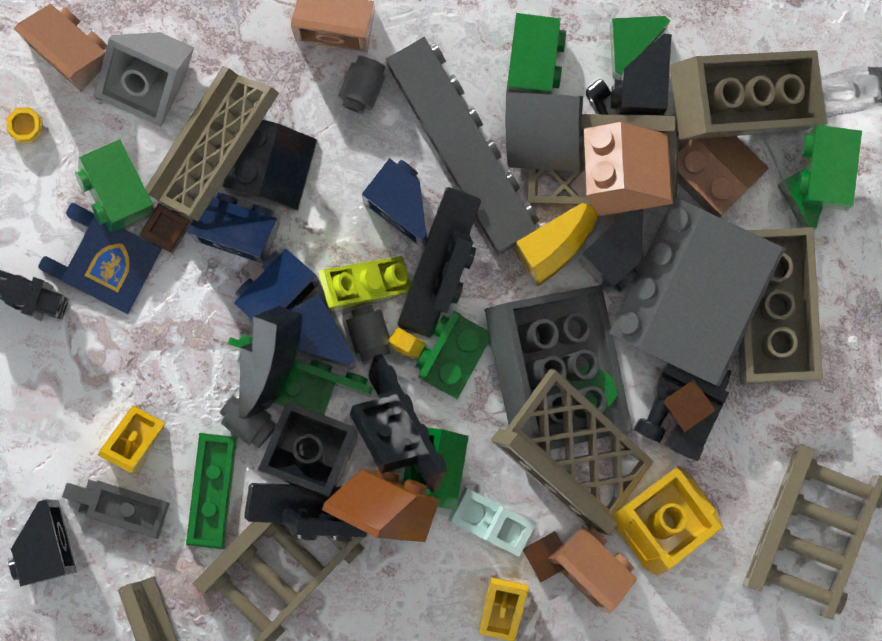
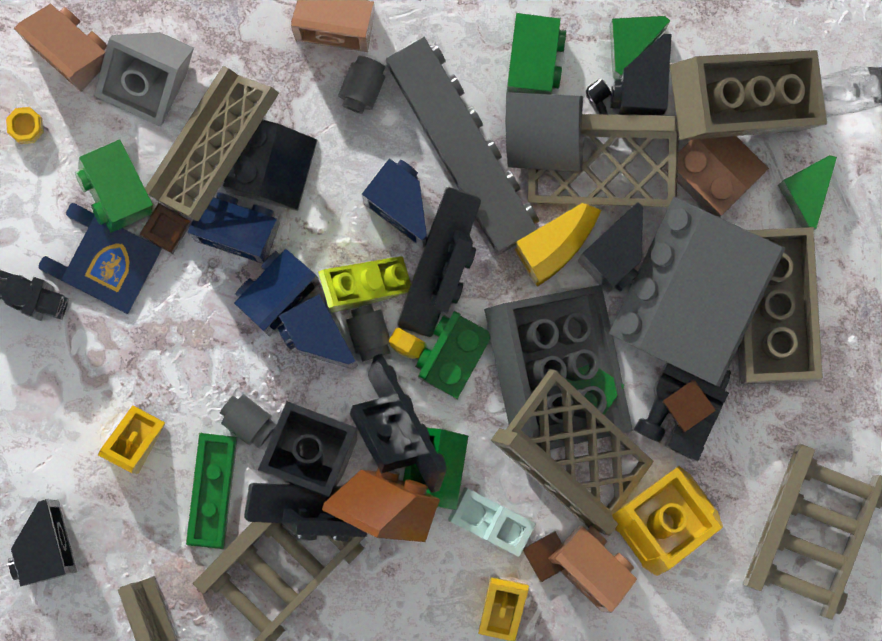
dark grey hinge [62,479,170,539] -> none
green bracket [227,334,373,415] -> none
black slope [239,306,302,419] -> none
nougat slope [584,122,673,216] -> none
green brick [797,125,862,211] -> none

